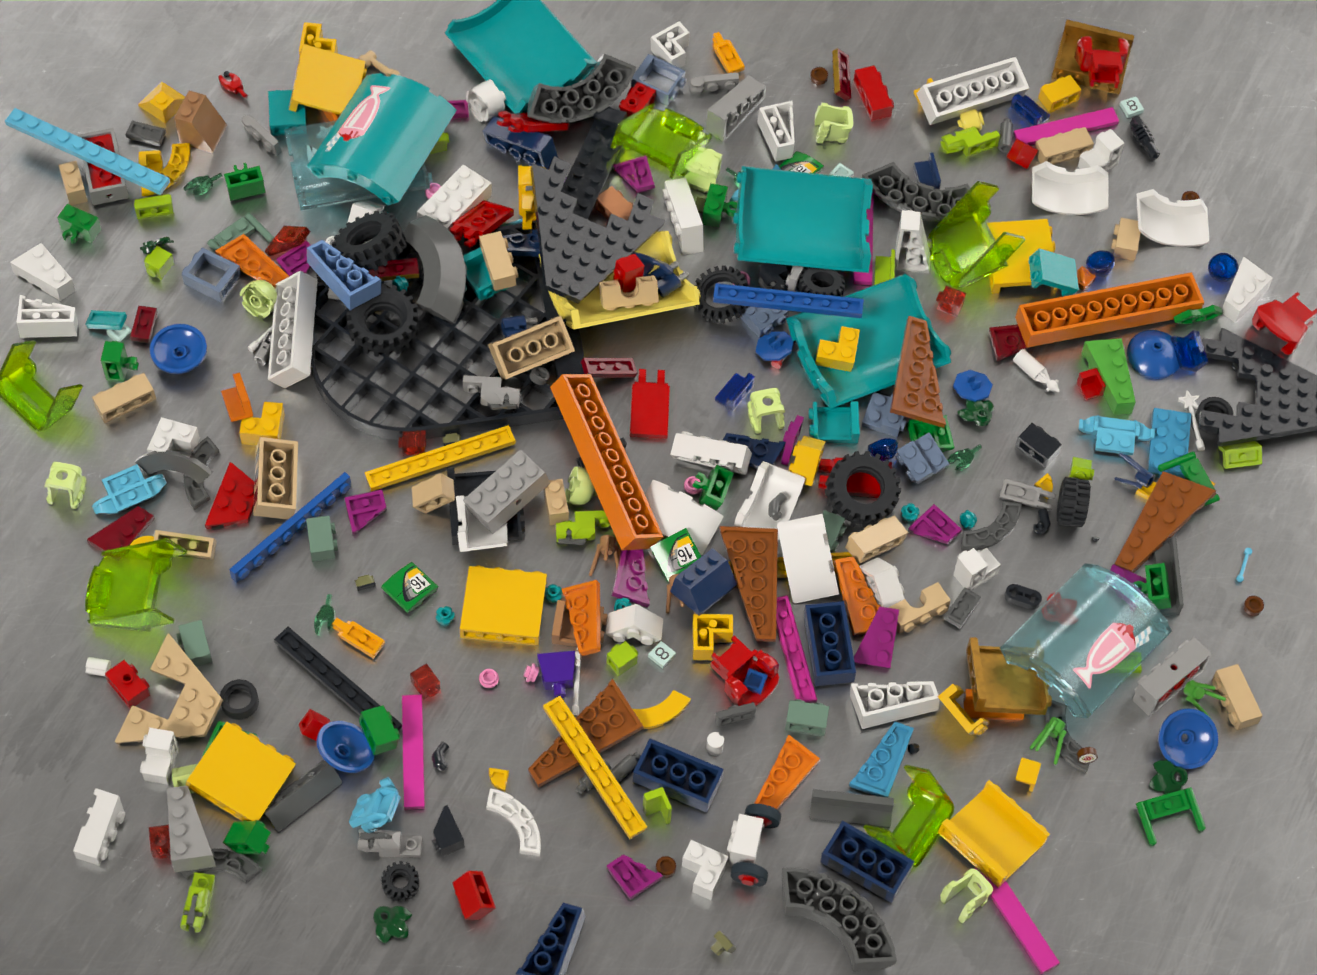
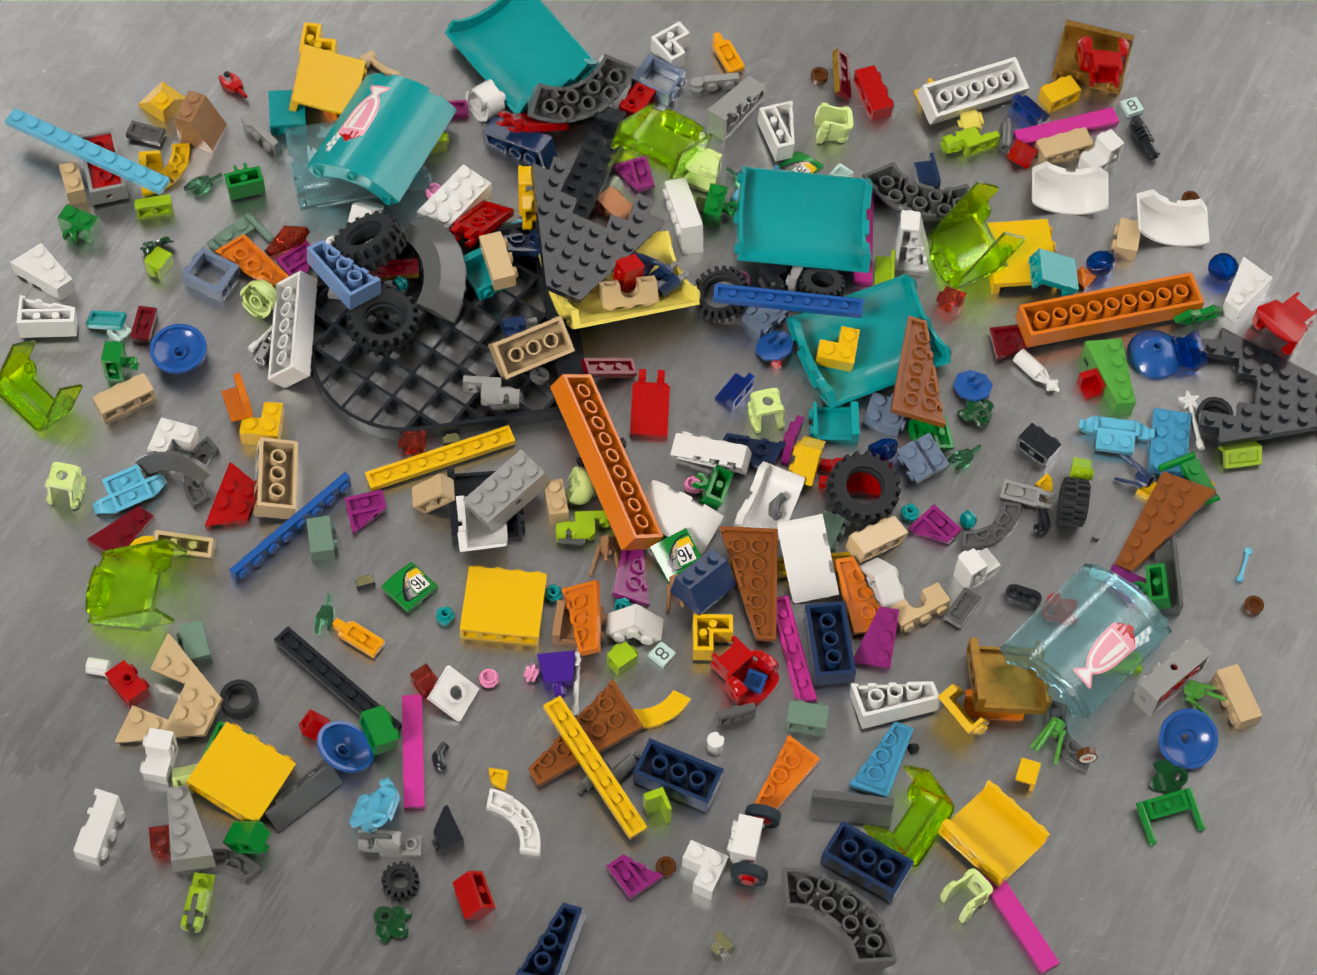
none -> white piece [427,665,480,722]

